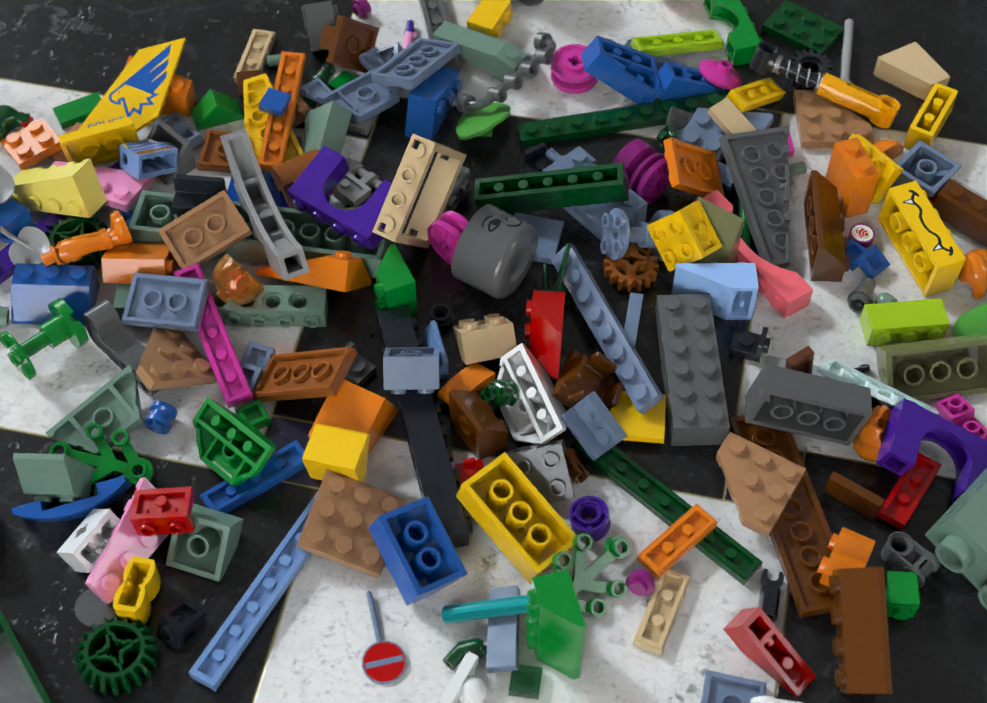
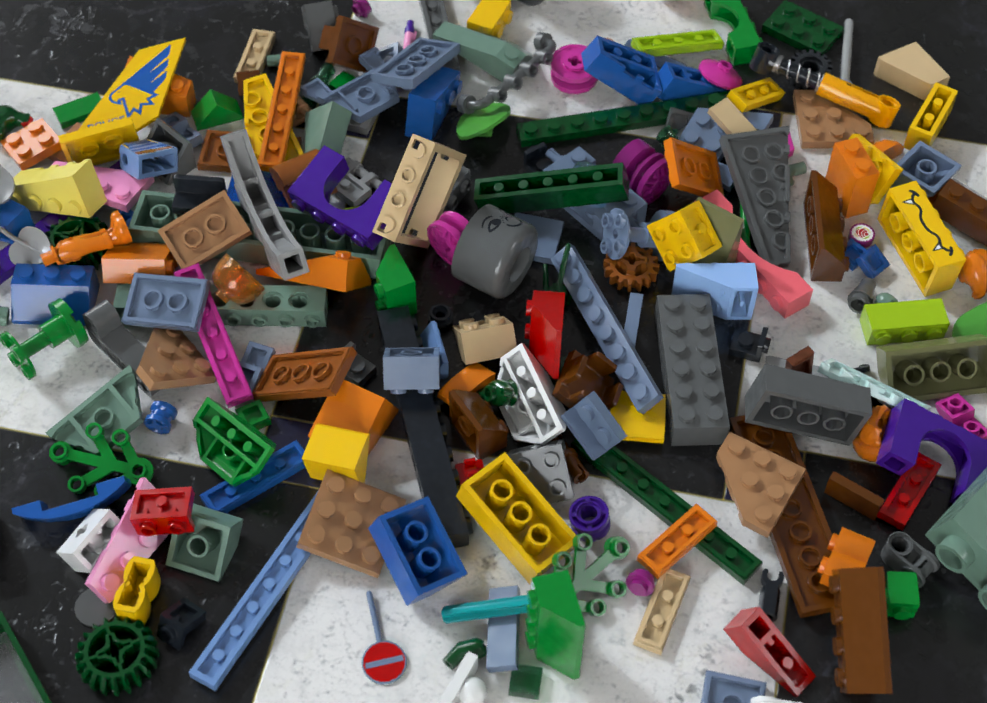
sand green slope [13,453,94,504] -> none
blue tile [258,87,291,118] -> none

